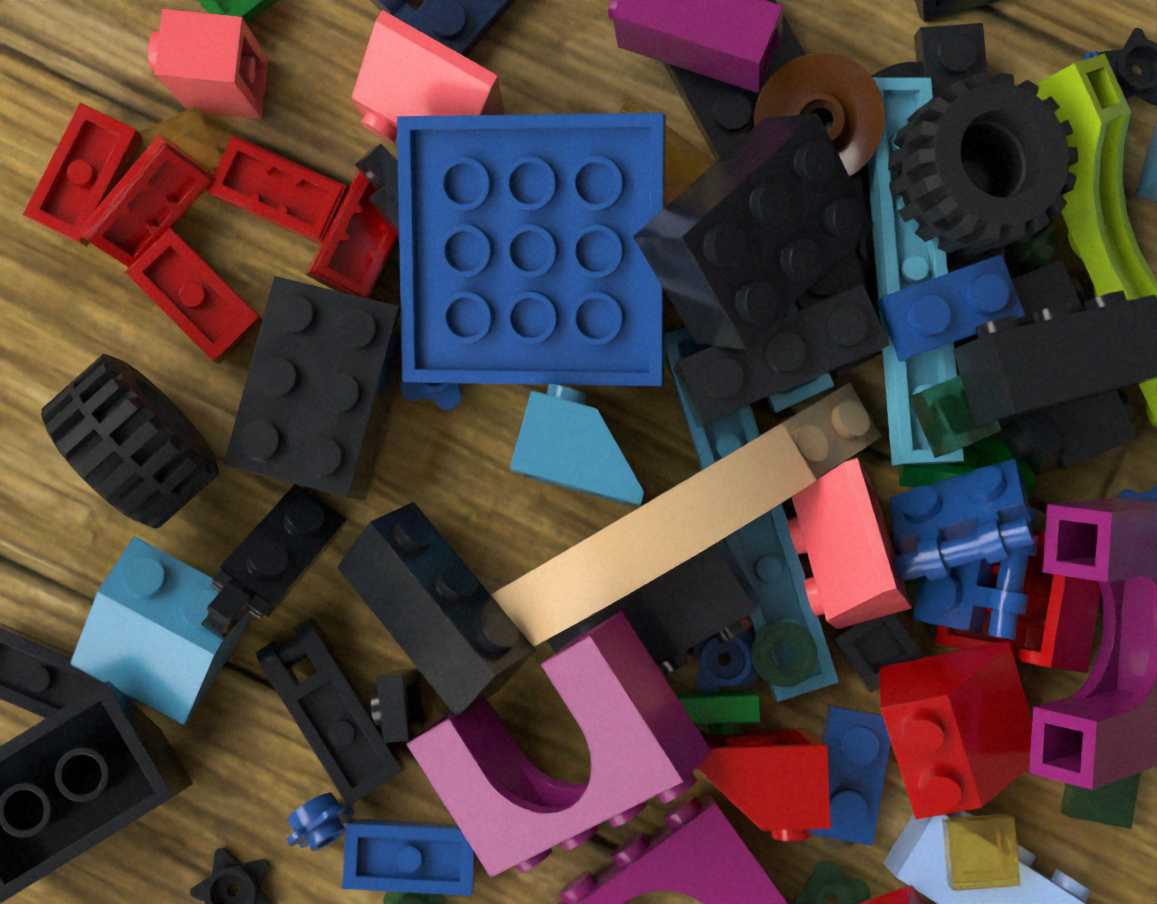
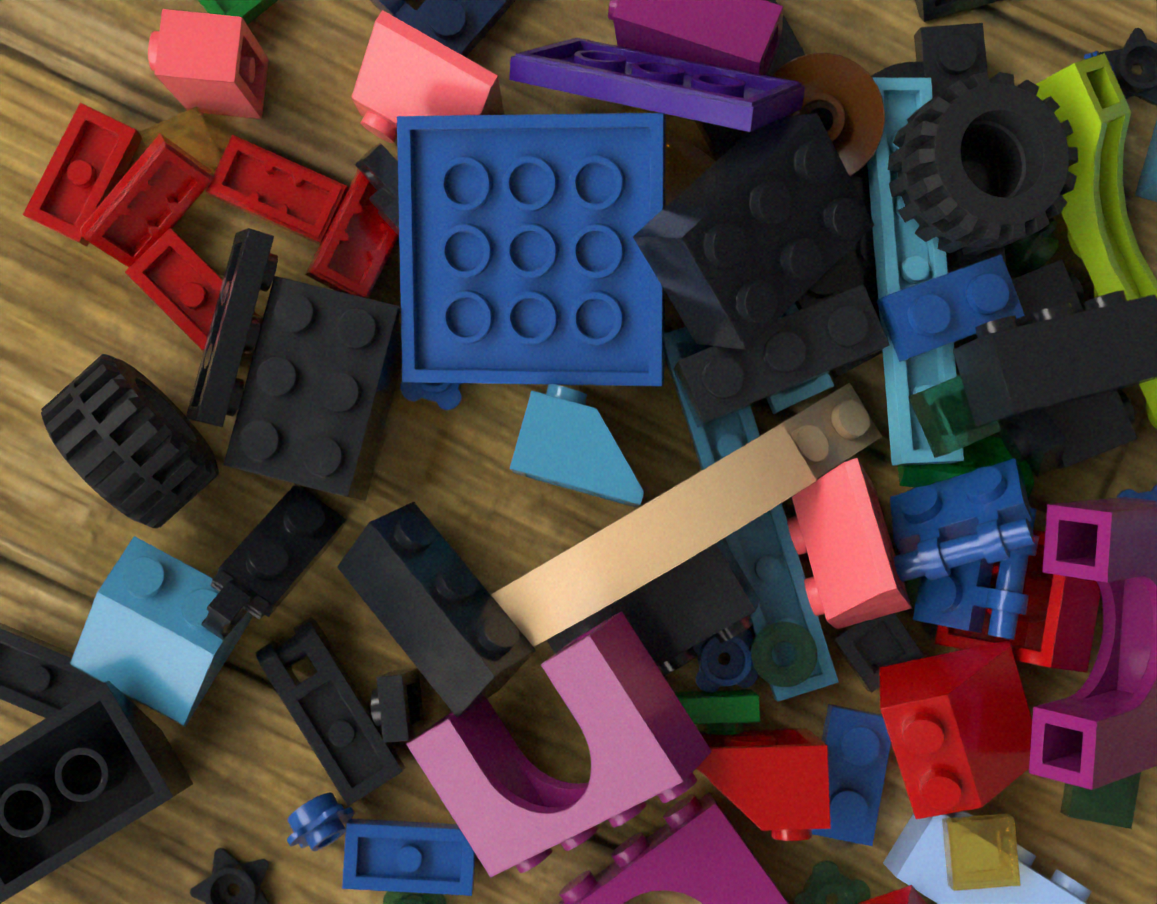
none -> black plate [186,228,278,427]
none -> dark purple tile [509,38,805,132]

